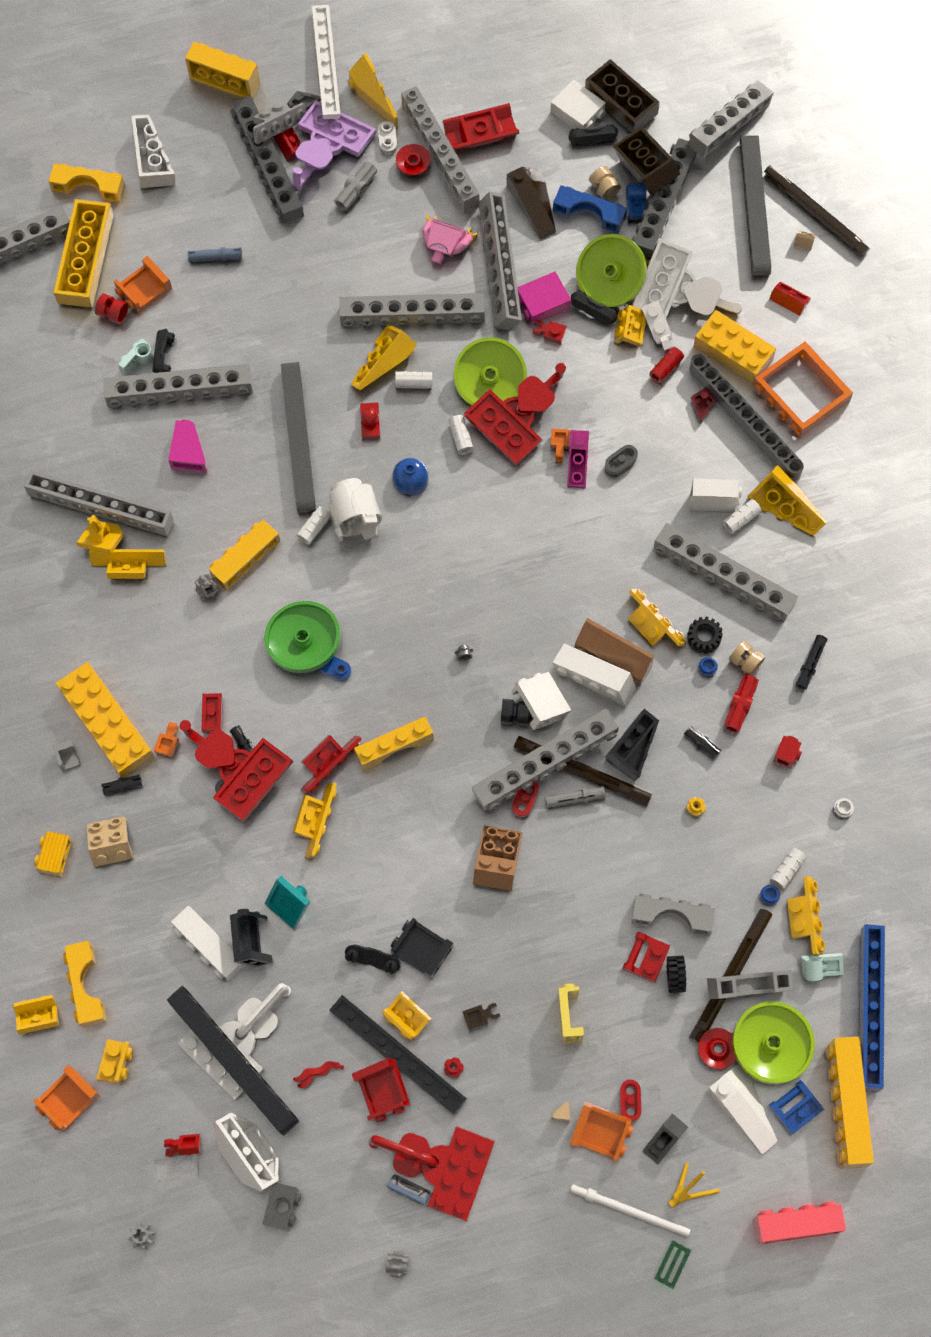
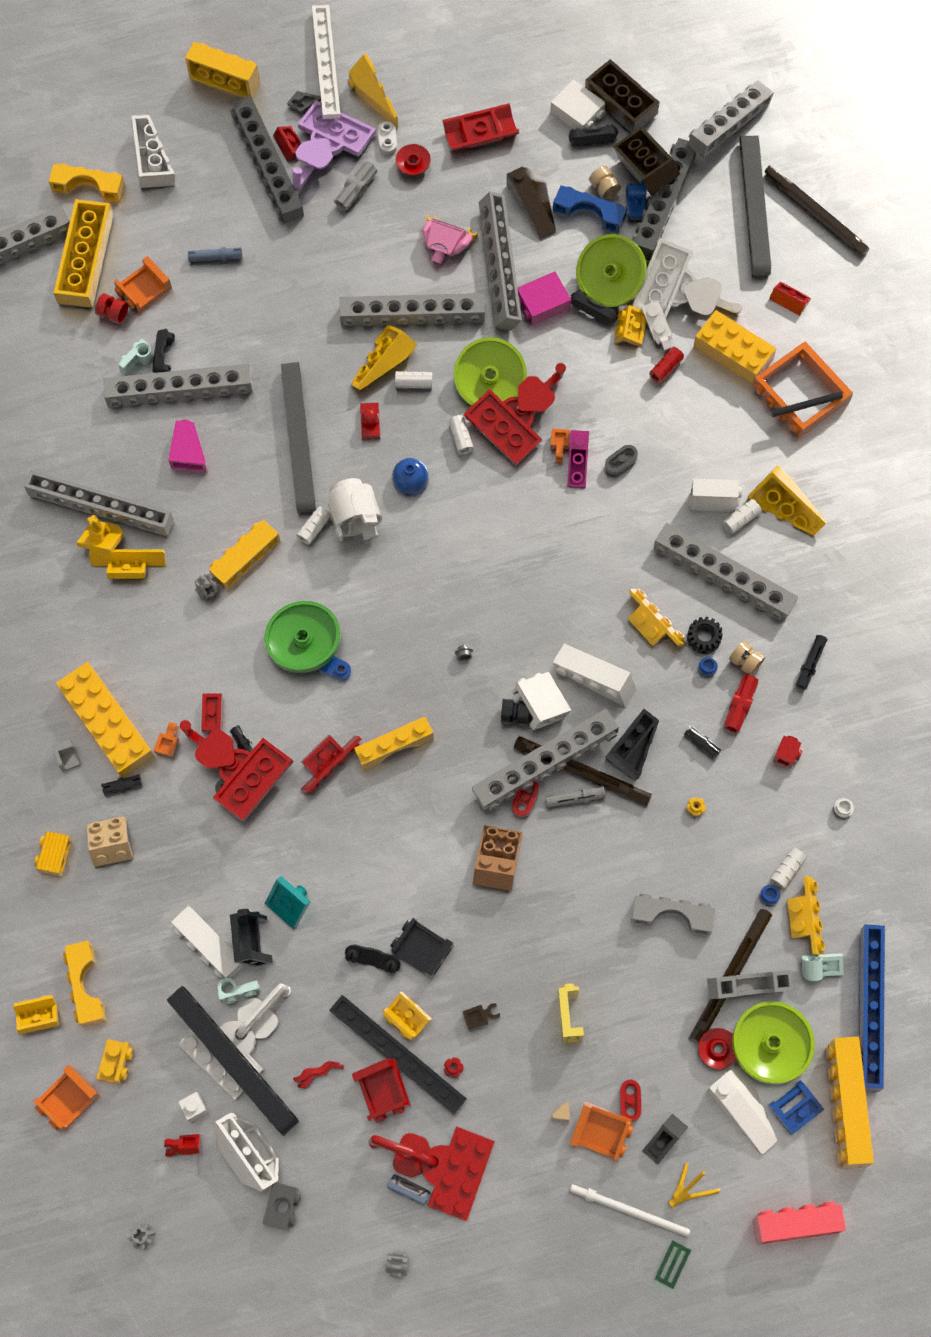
light grey bracket [253,103,306,144] -> none
yellow bracket [292,782,337,859] -> none
light grey brick [401,86,480,212] -> none
red plate [533,320,567,344] -> none
medium nougat slope [574,618,654,687] -> none
red plate [622,931,671,983] -> none
black tyre [666,955,687,993] -> none
dark grey beam [689,354,804,481] -> none
dark red piece [691,387,717,422] -> none
tan slope [794,230,815,249] -> none
none -> white brick [179,1092,209,1123]
none -> light aqua plate [218,978,261,1004]
none -> black bar [770,391,843,418]

